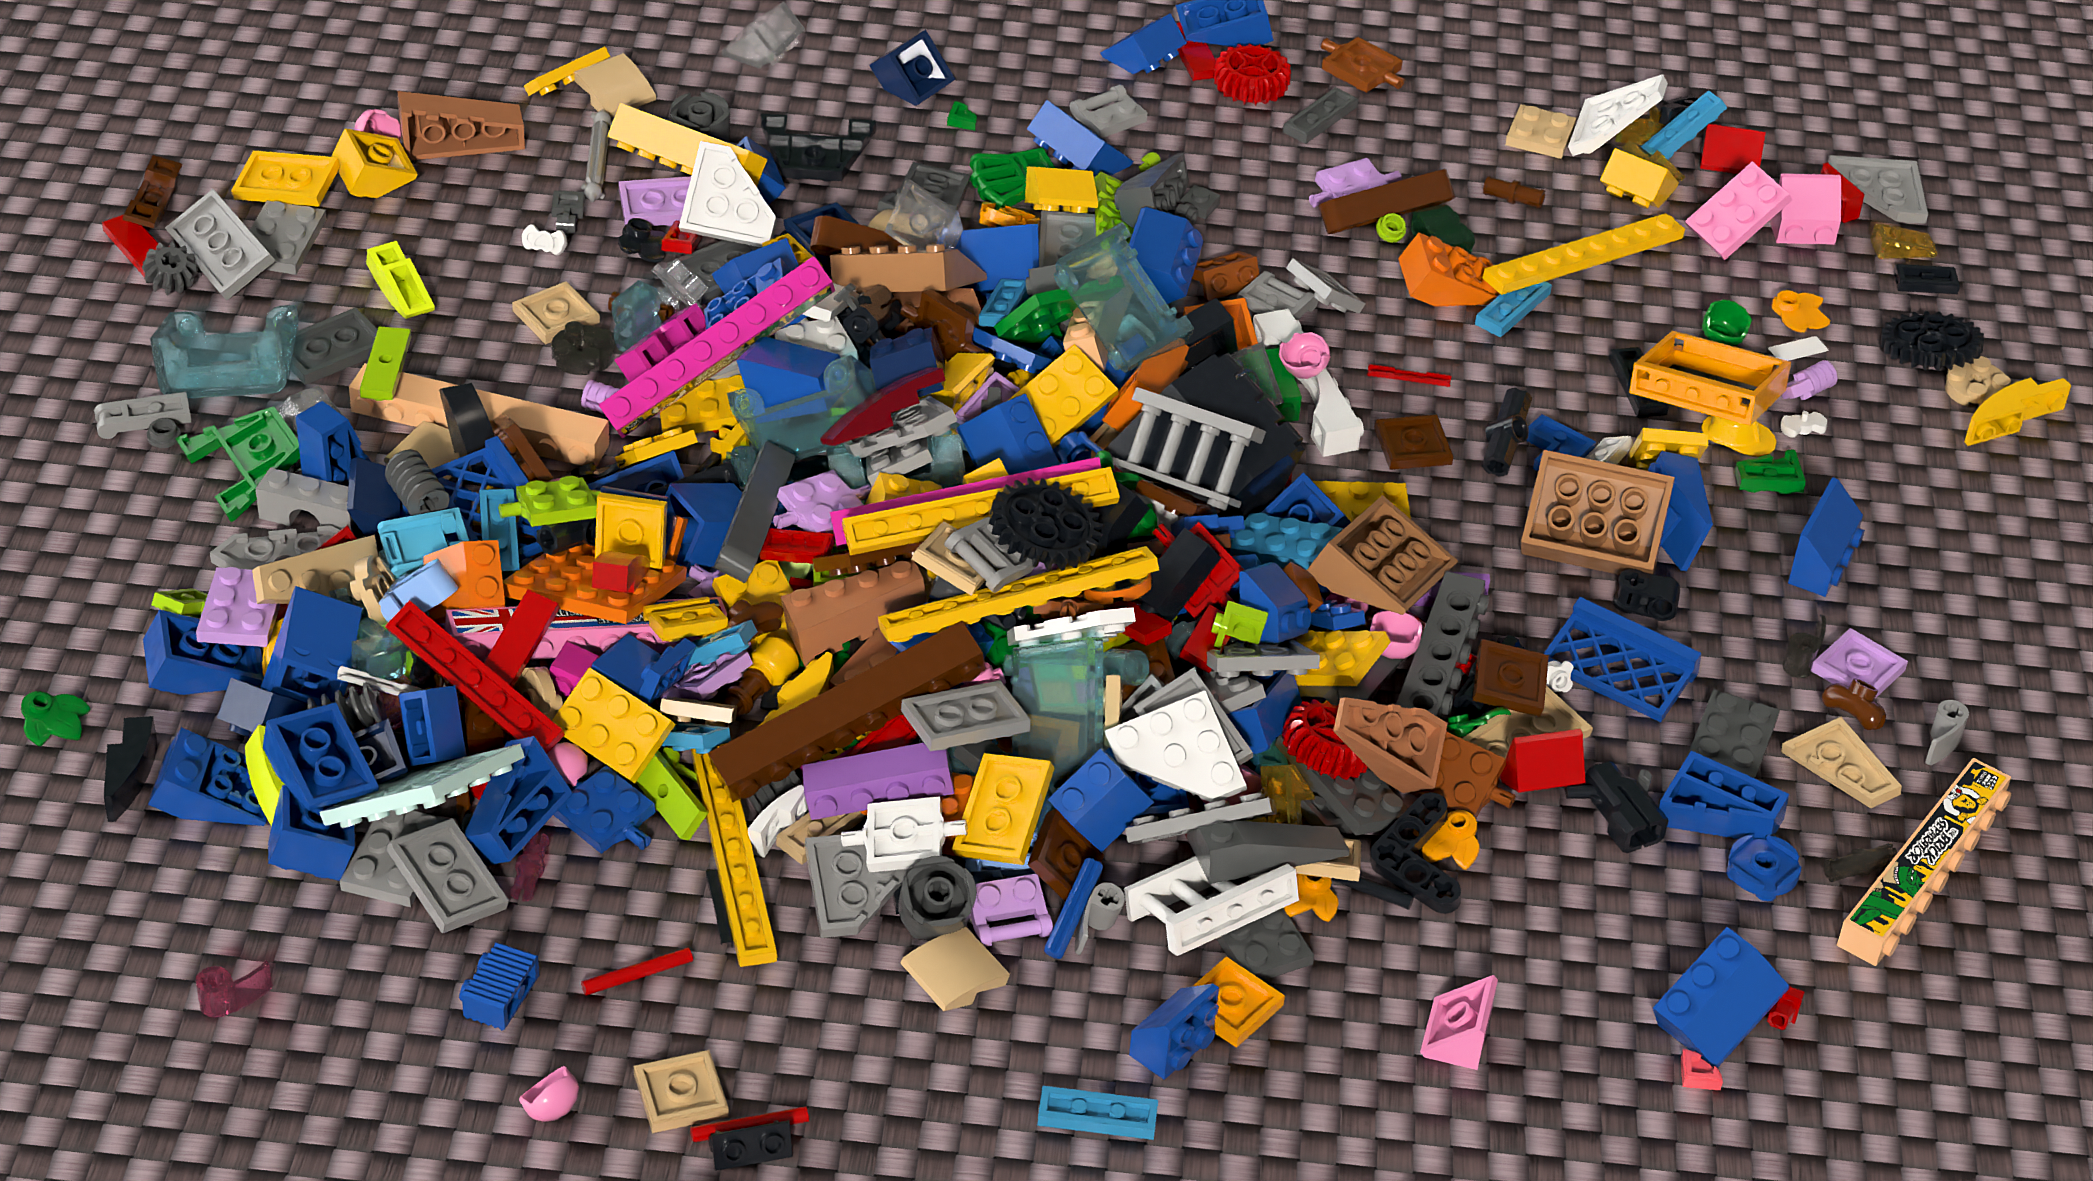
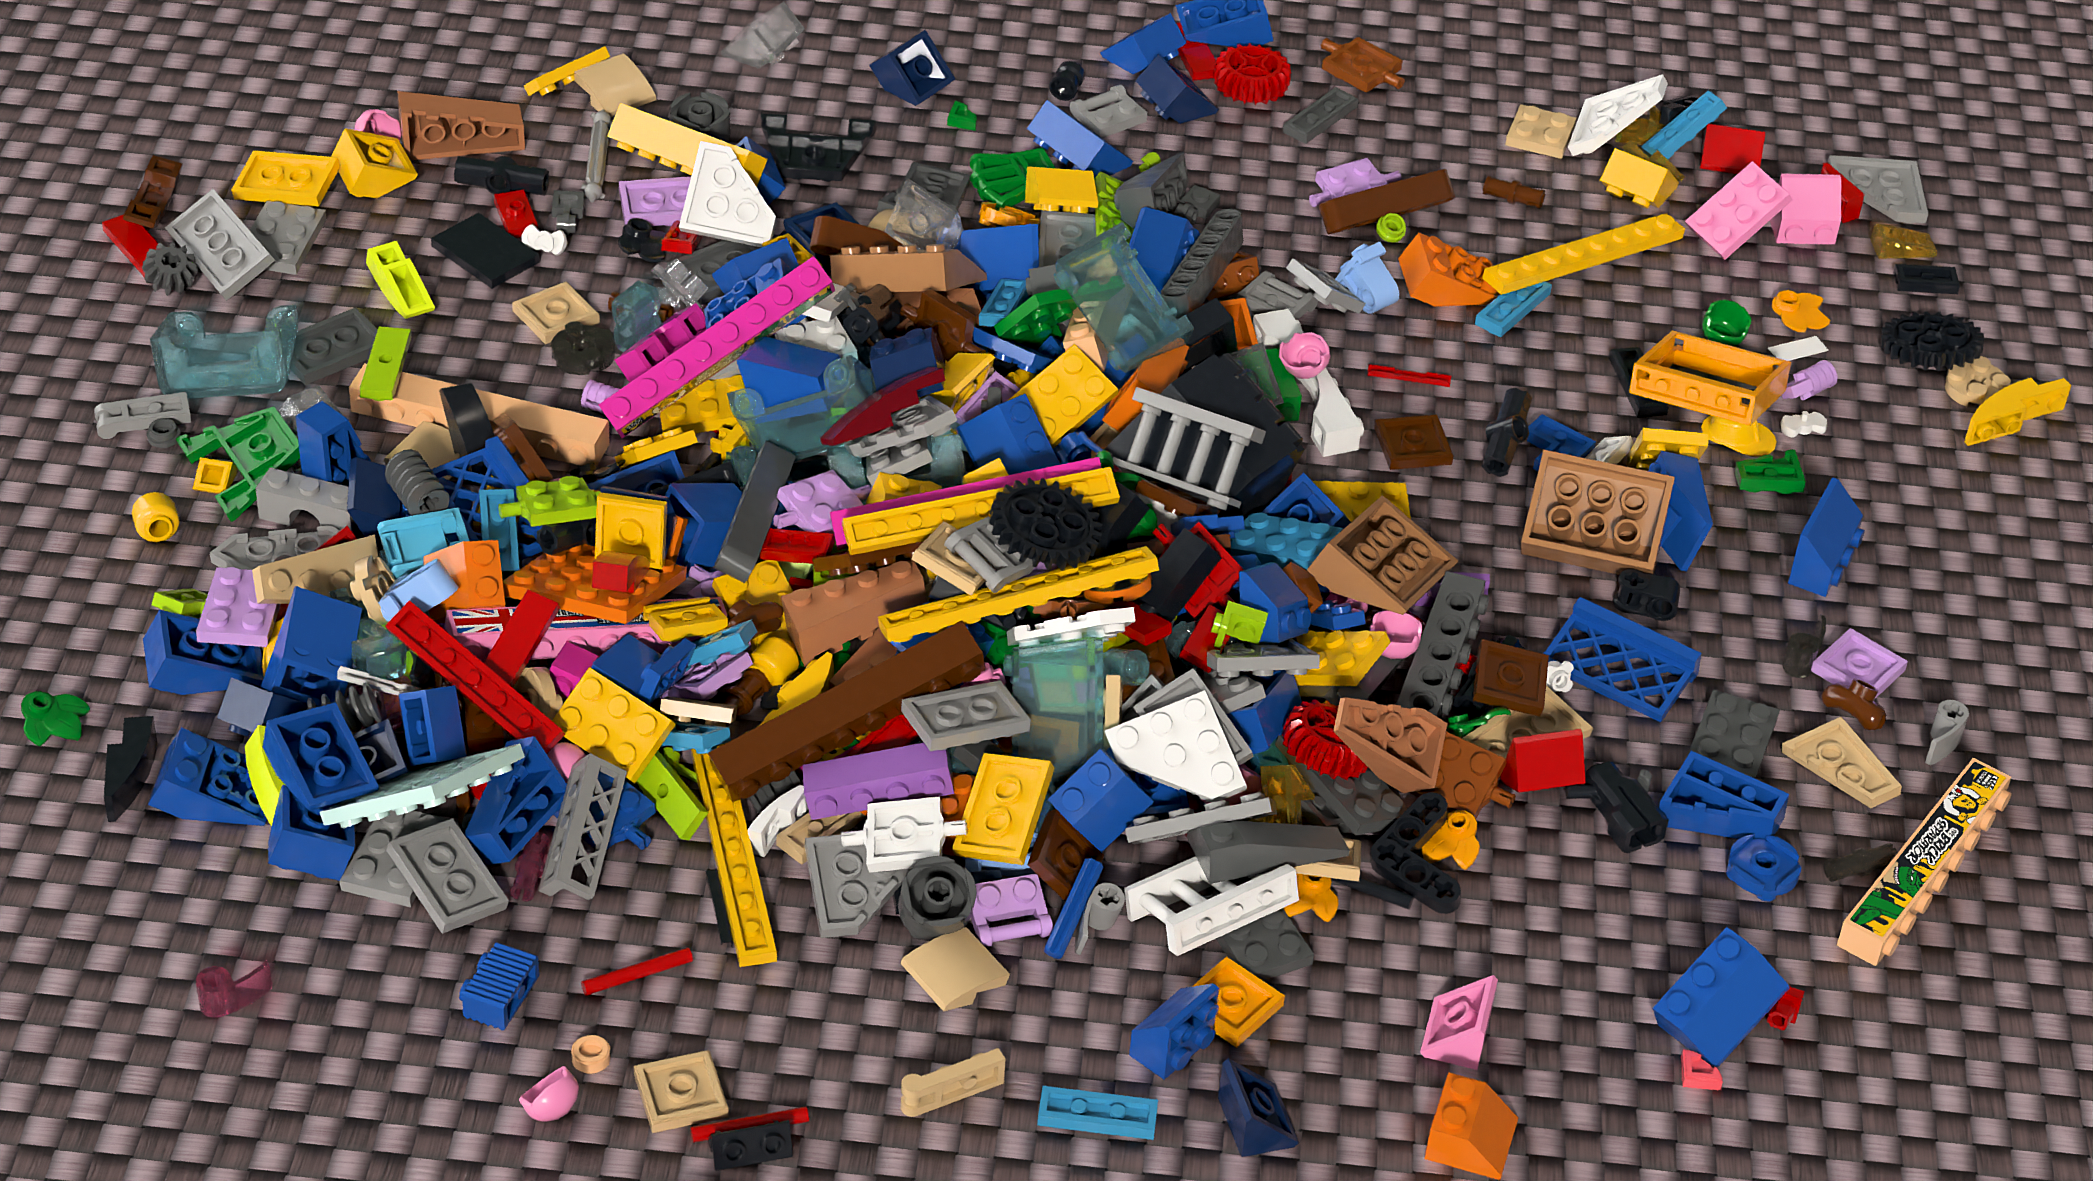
clear green brick [1410,204,1475,254] -> none
none -> yellow head [132,492,180,542]
none -> yellow slope [192,457,238,494]
none -> black tile [431,212,540,289]
none -> black piece [454,156,549,196]
none -> red plate [494,190,538,238]
none -> light grey fence [538,753,627,900]
none -> light nougat tile [571,1035,611,1074]
none -> tan plate [901,1048,1005,1117]
none -> black wheel [1049,61,1085,101]
none -> dark blue slope [1135,55,1219,124]
none -> dark grey beam [1161,209,1244,325]
none -> dark blue slope [1218,1058,1299,1157]
none -> light blue pin [1335,242,1399,314]
none -> orange slope [1425,1072,1518,1180]

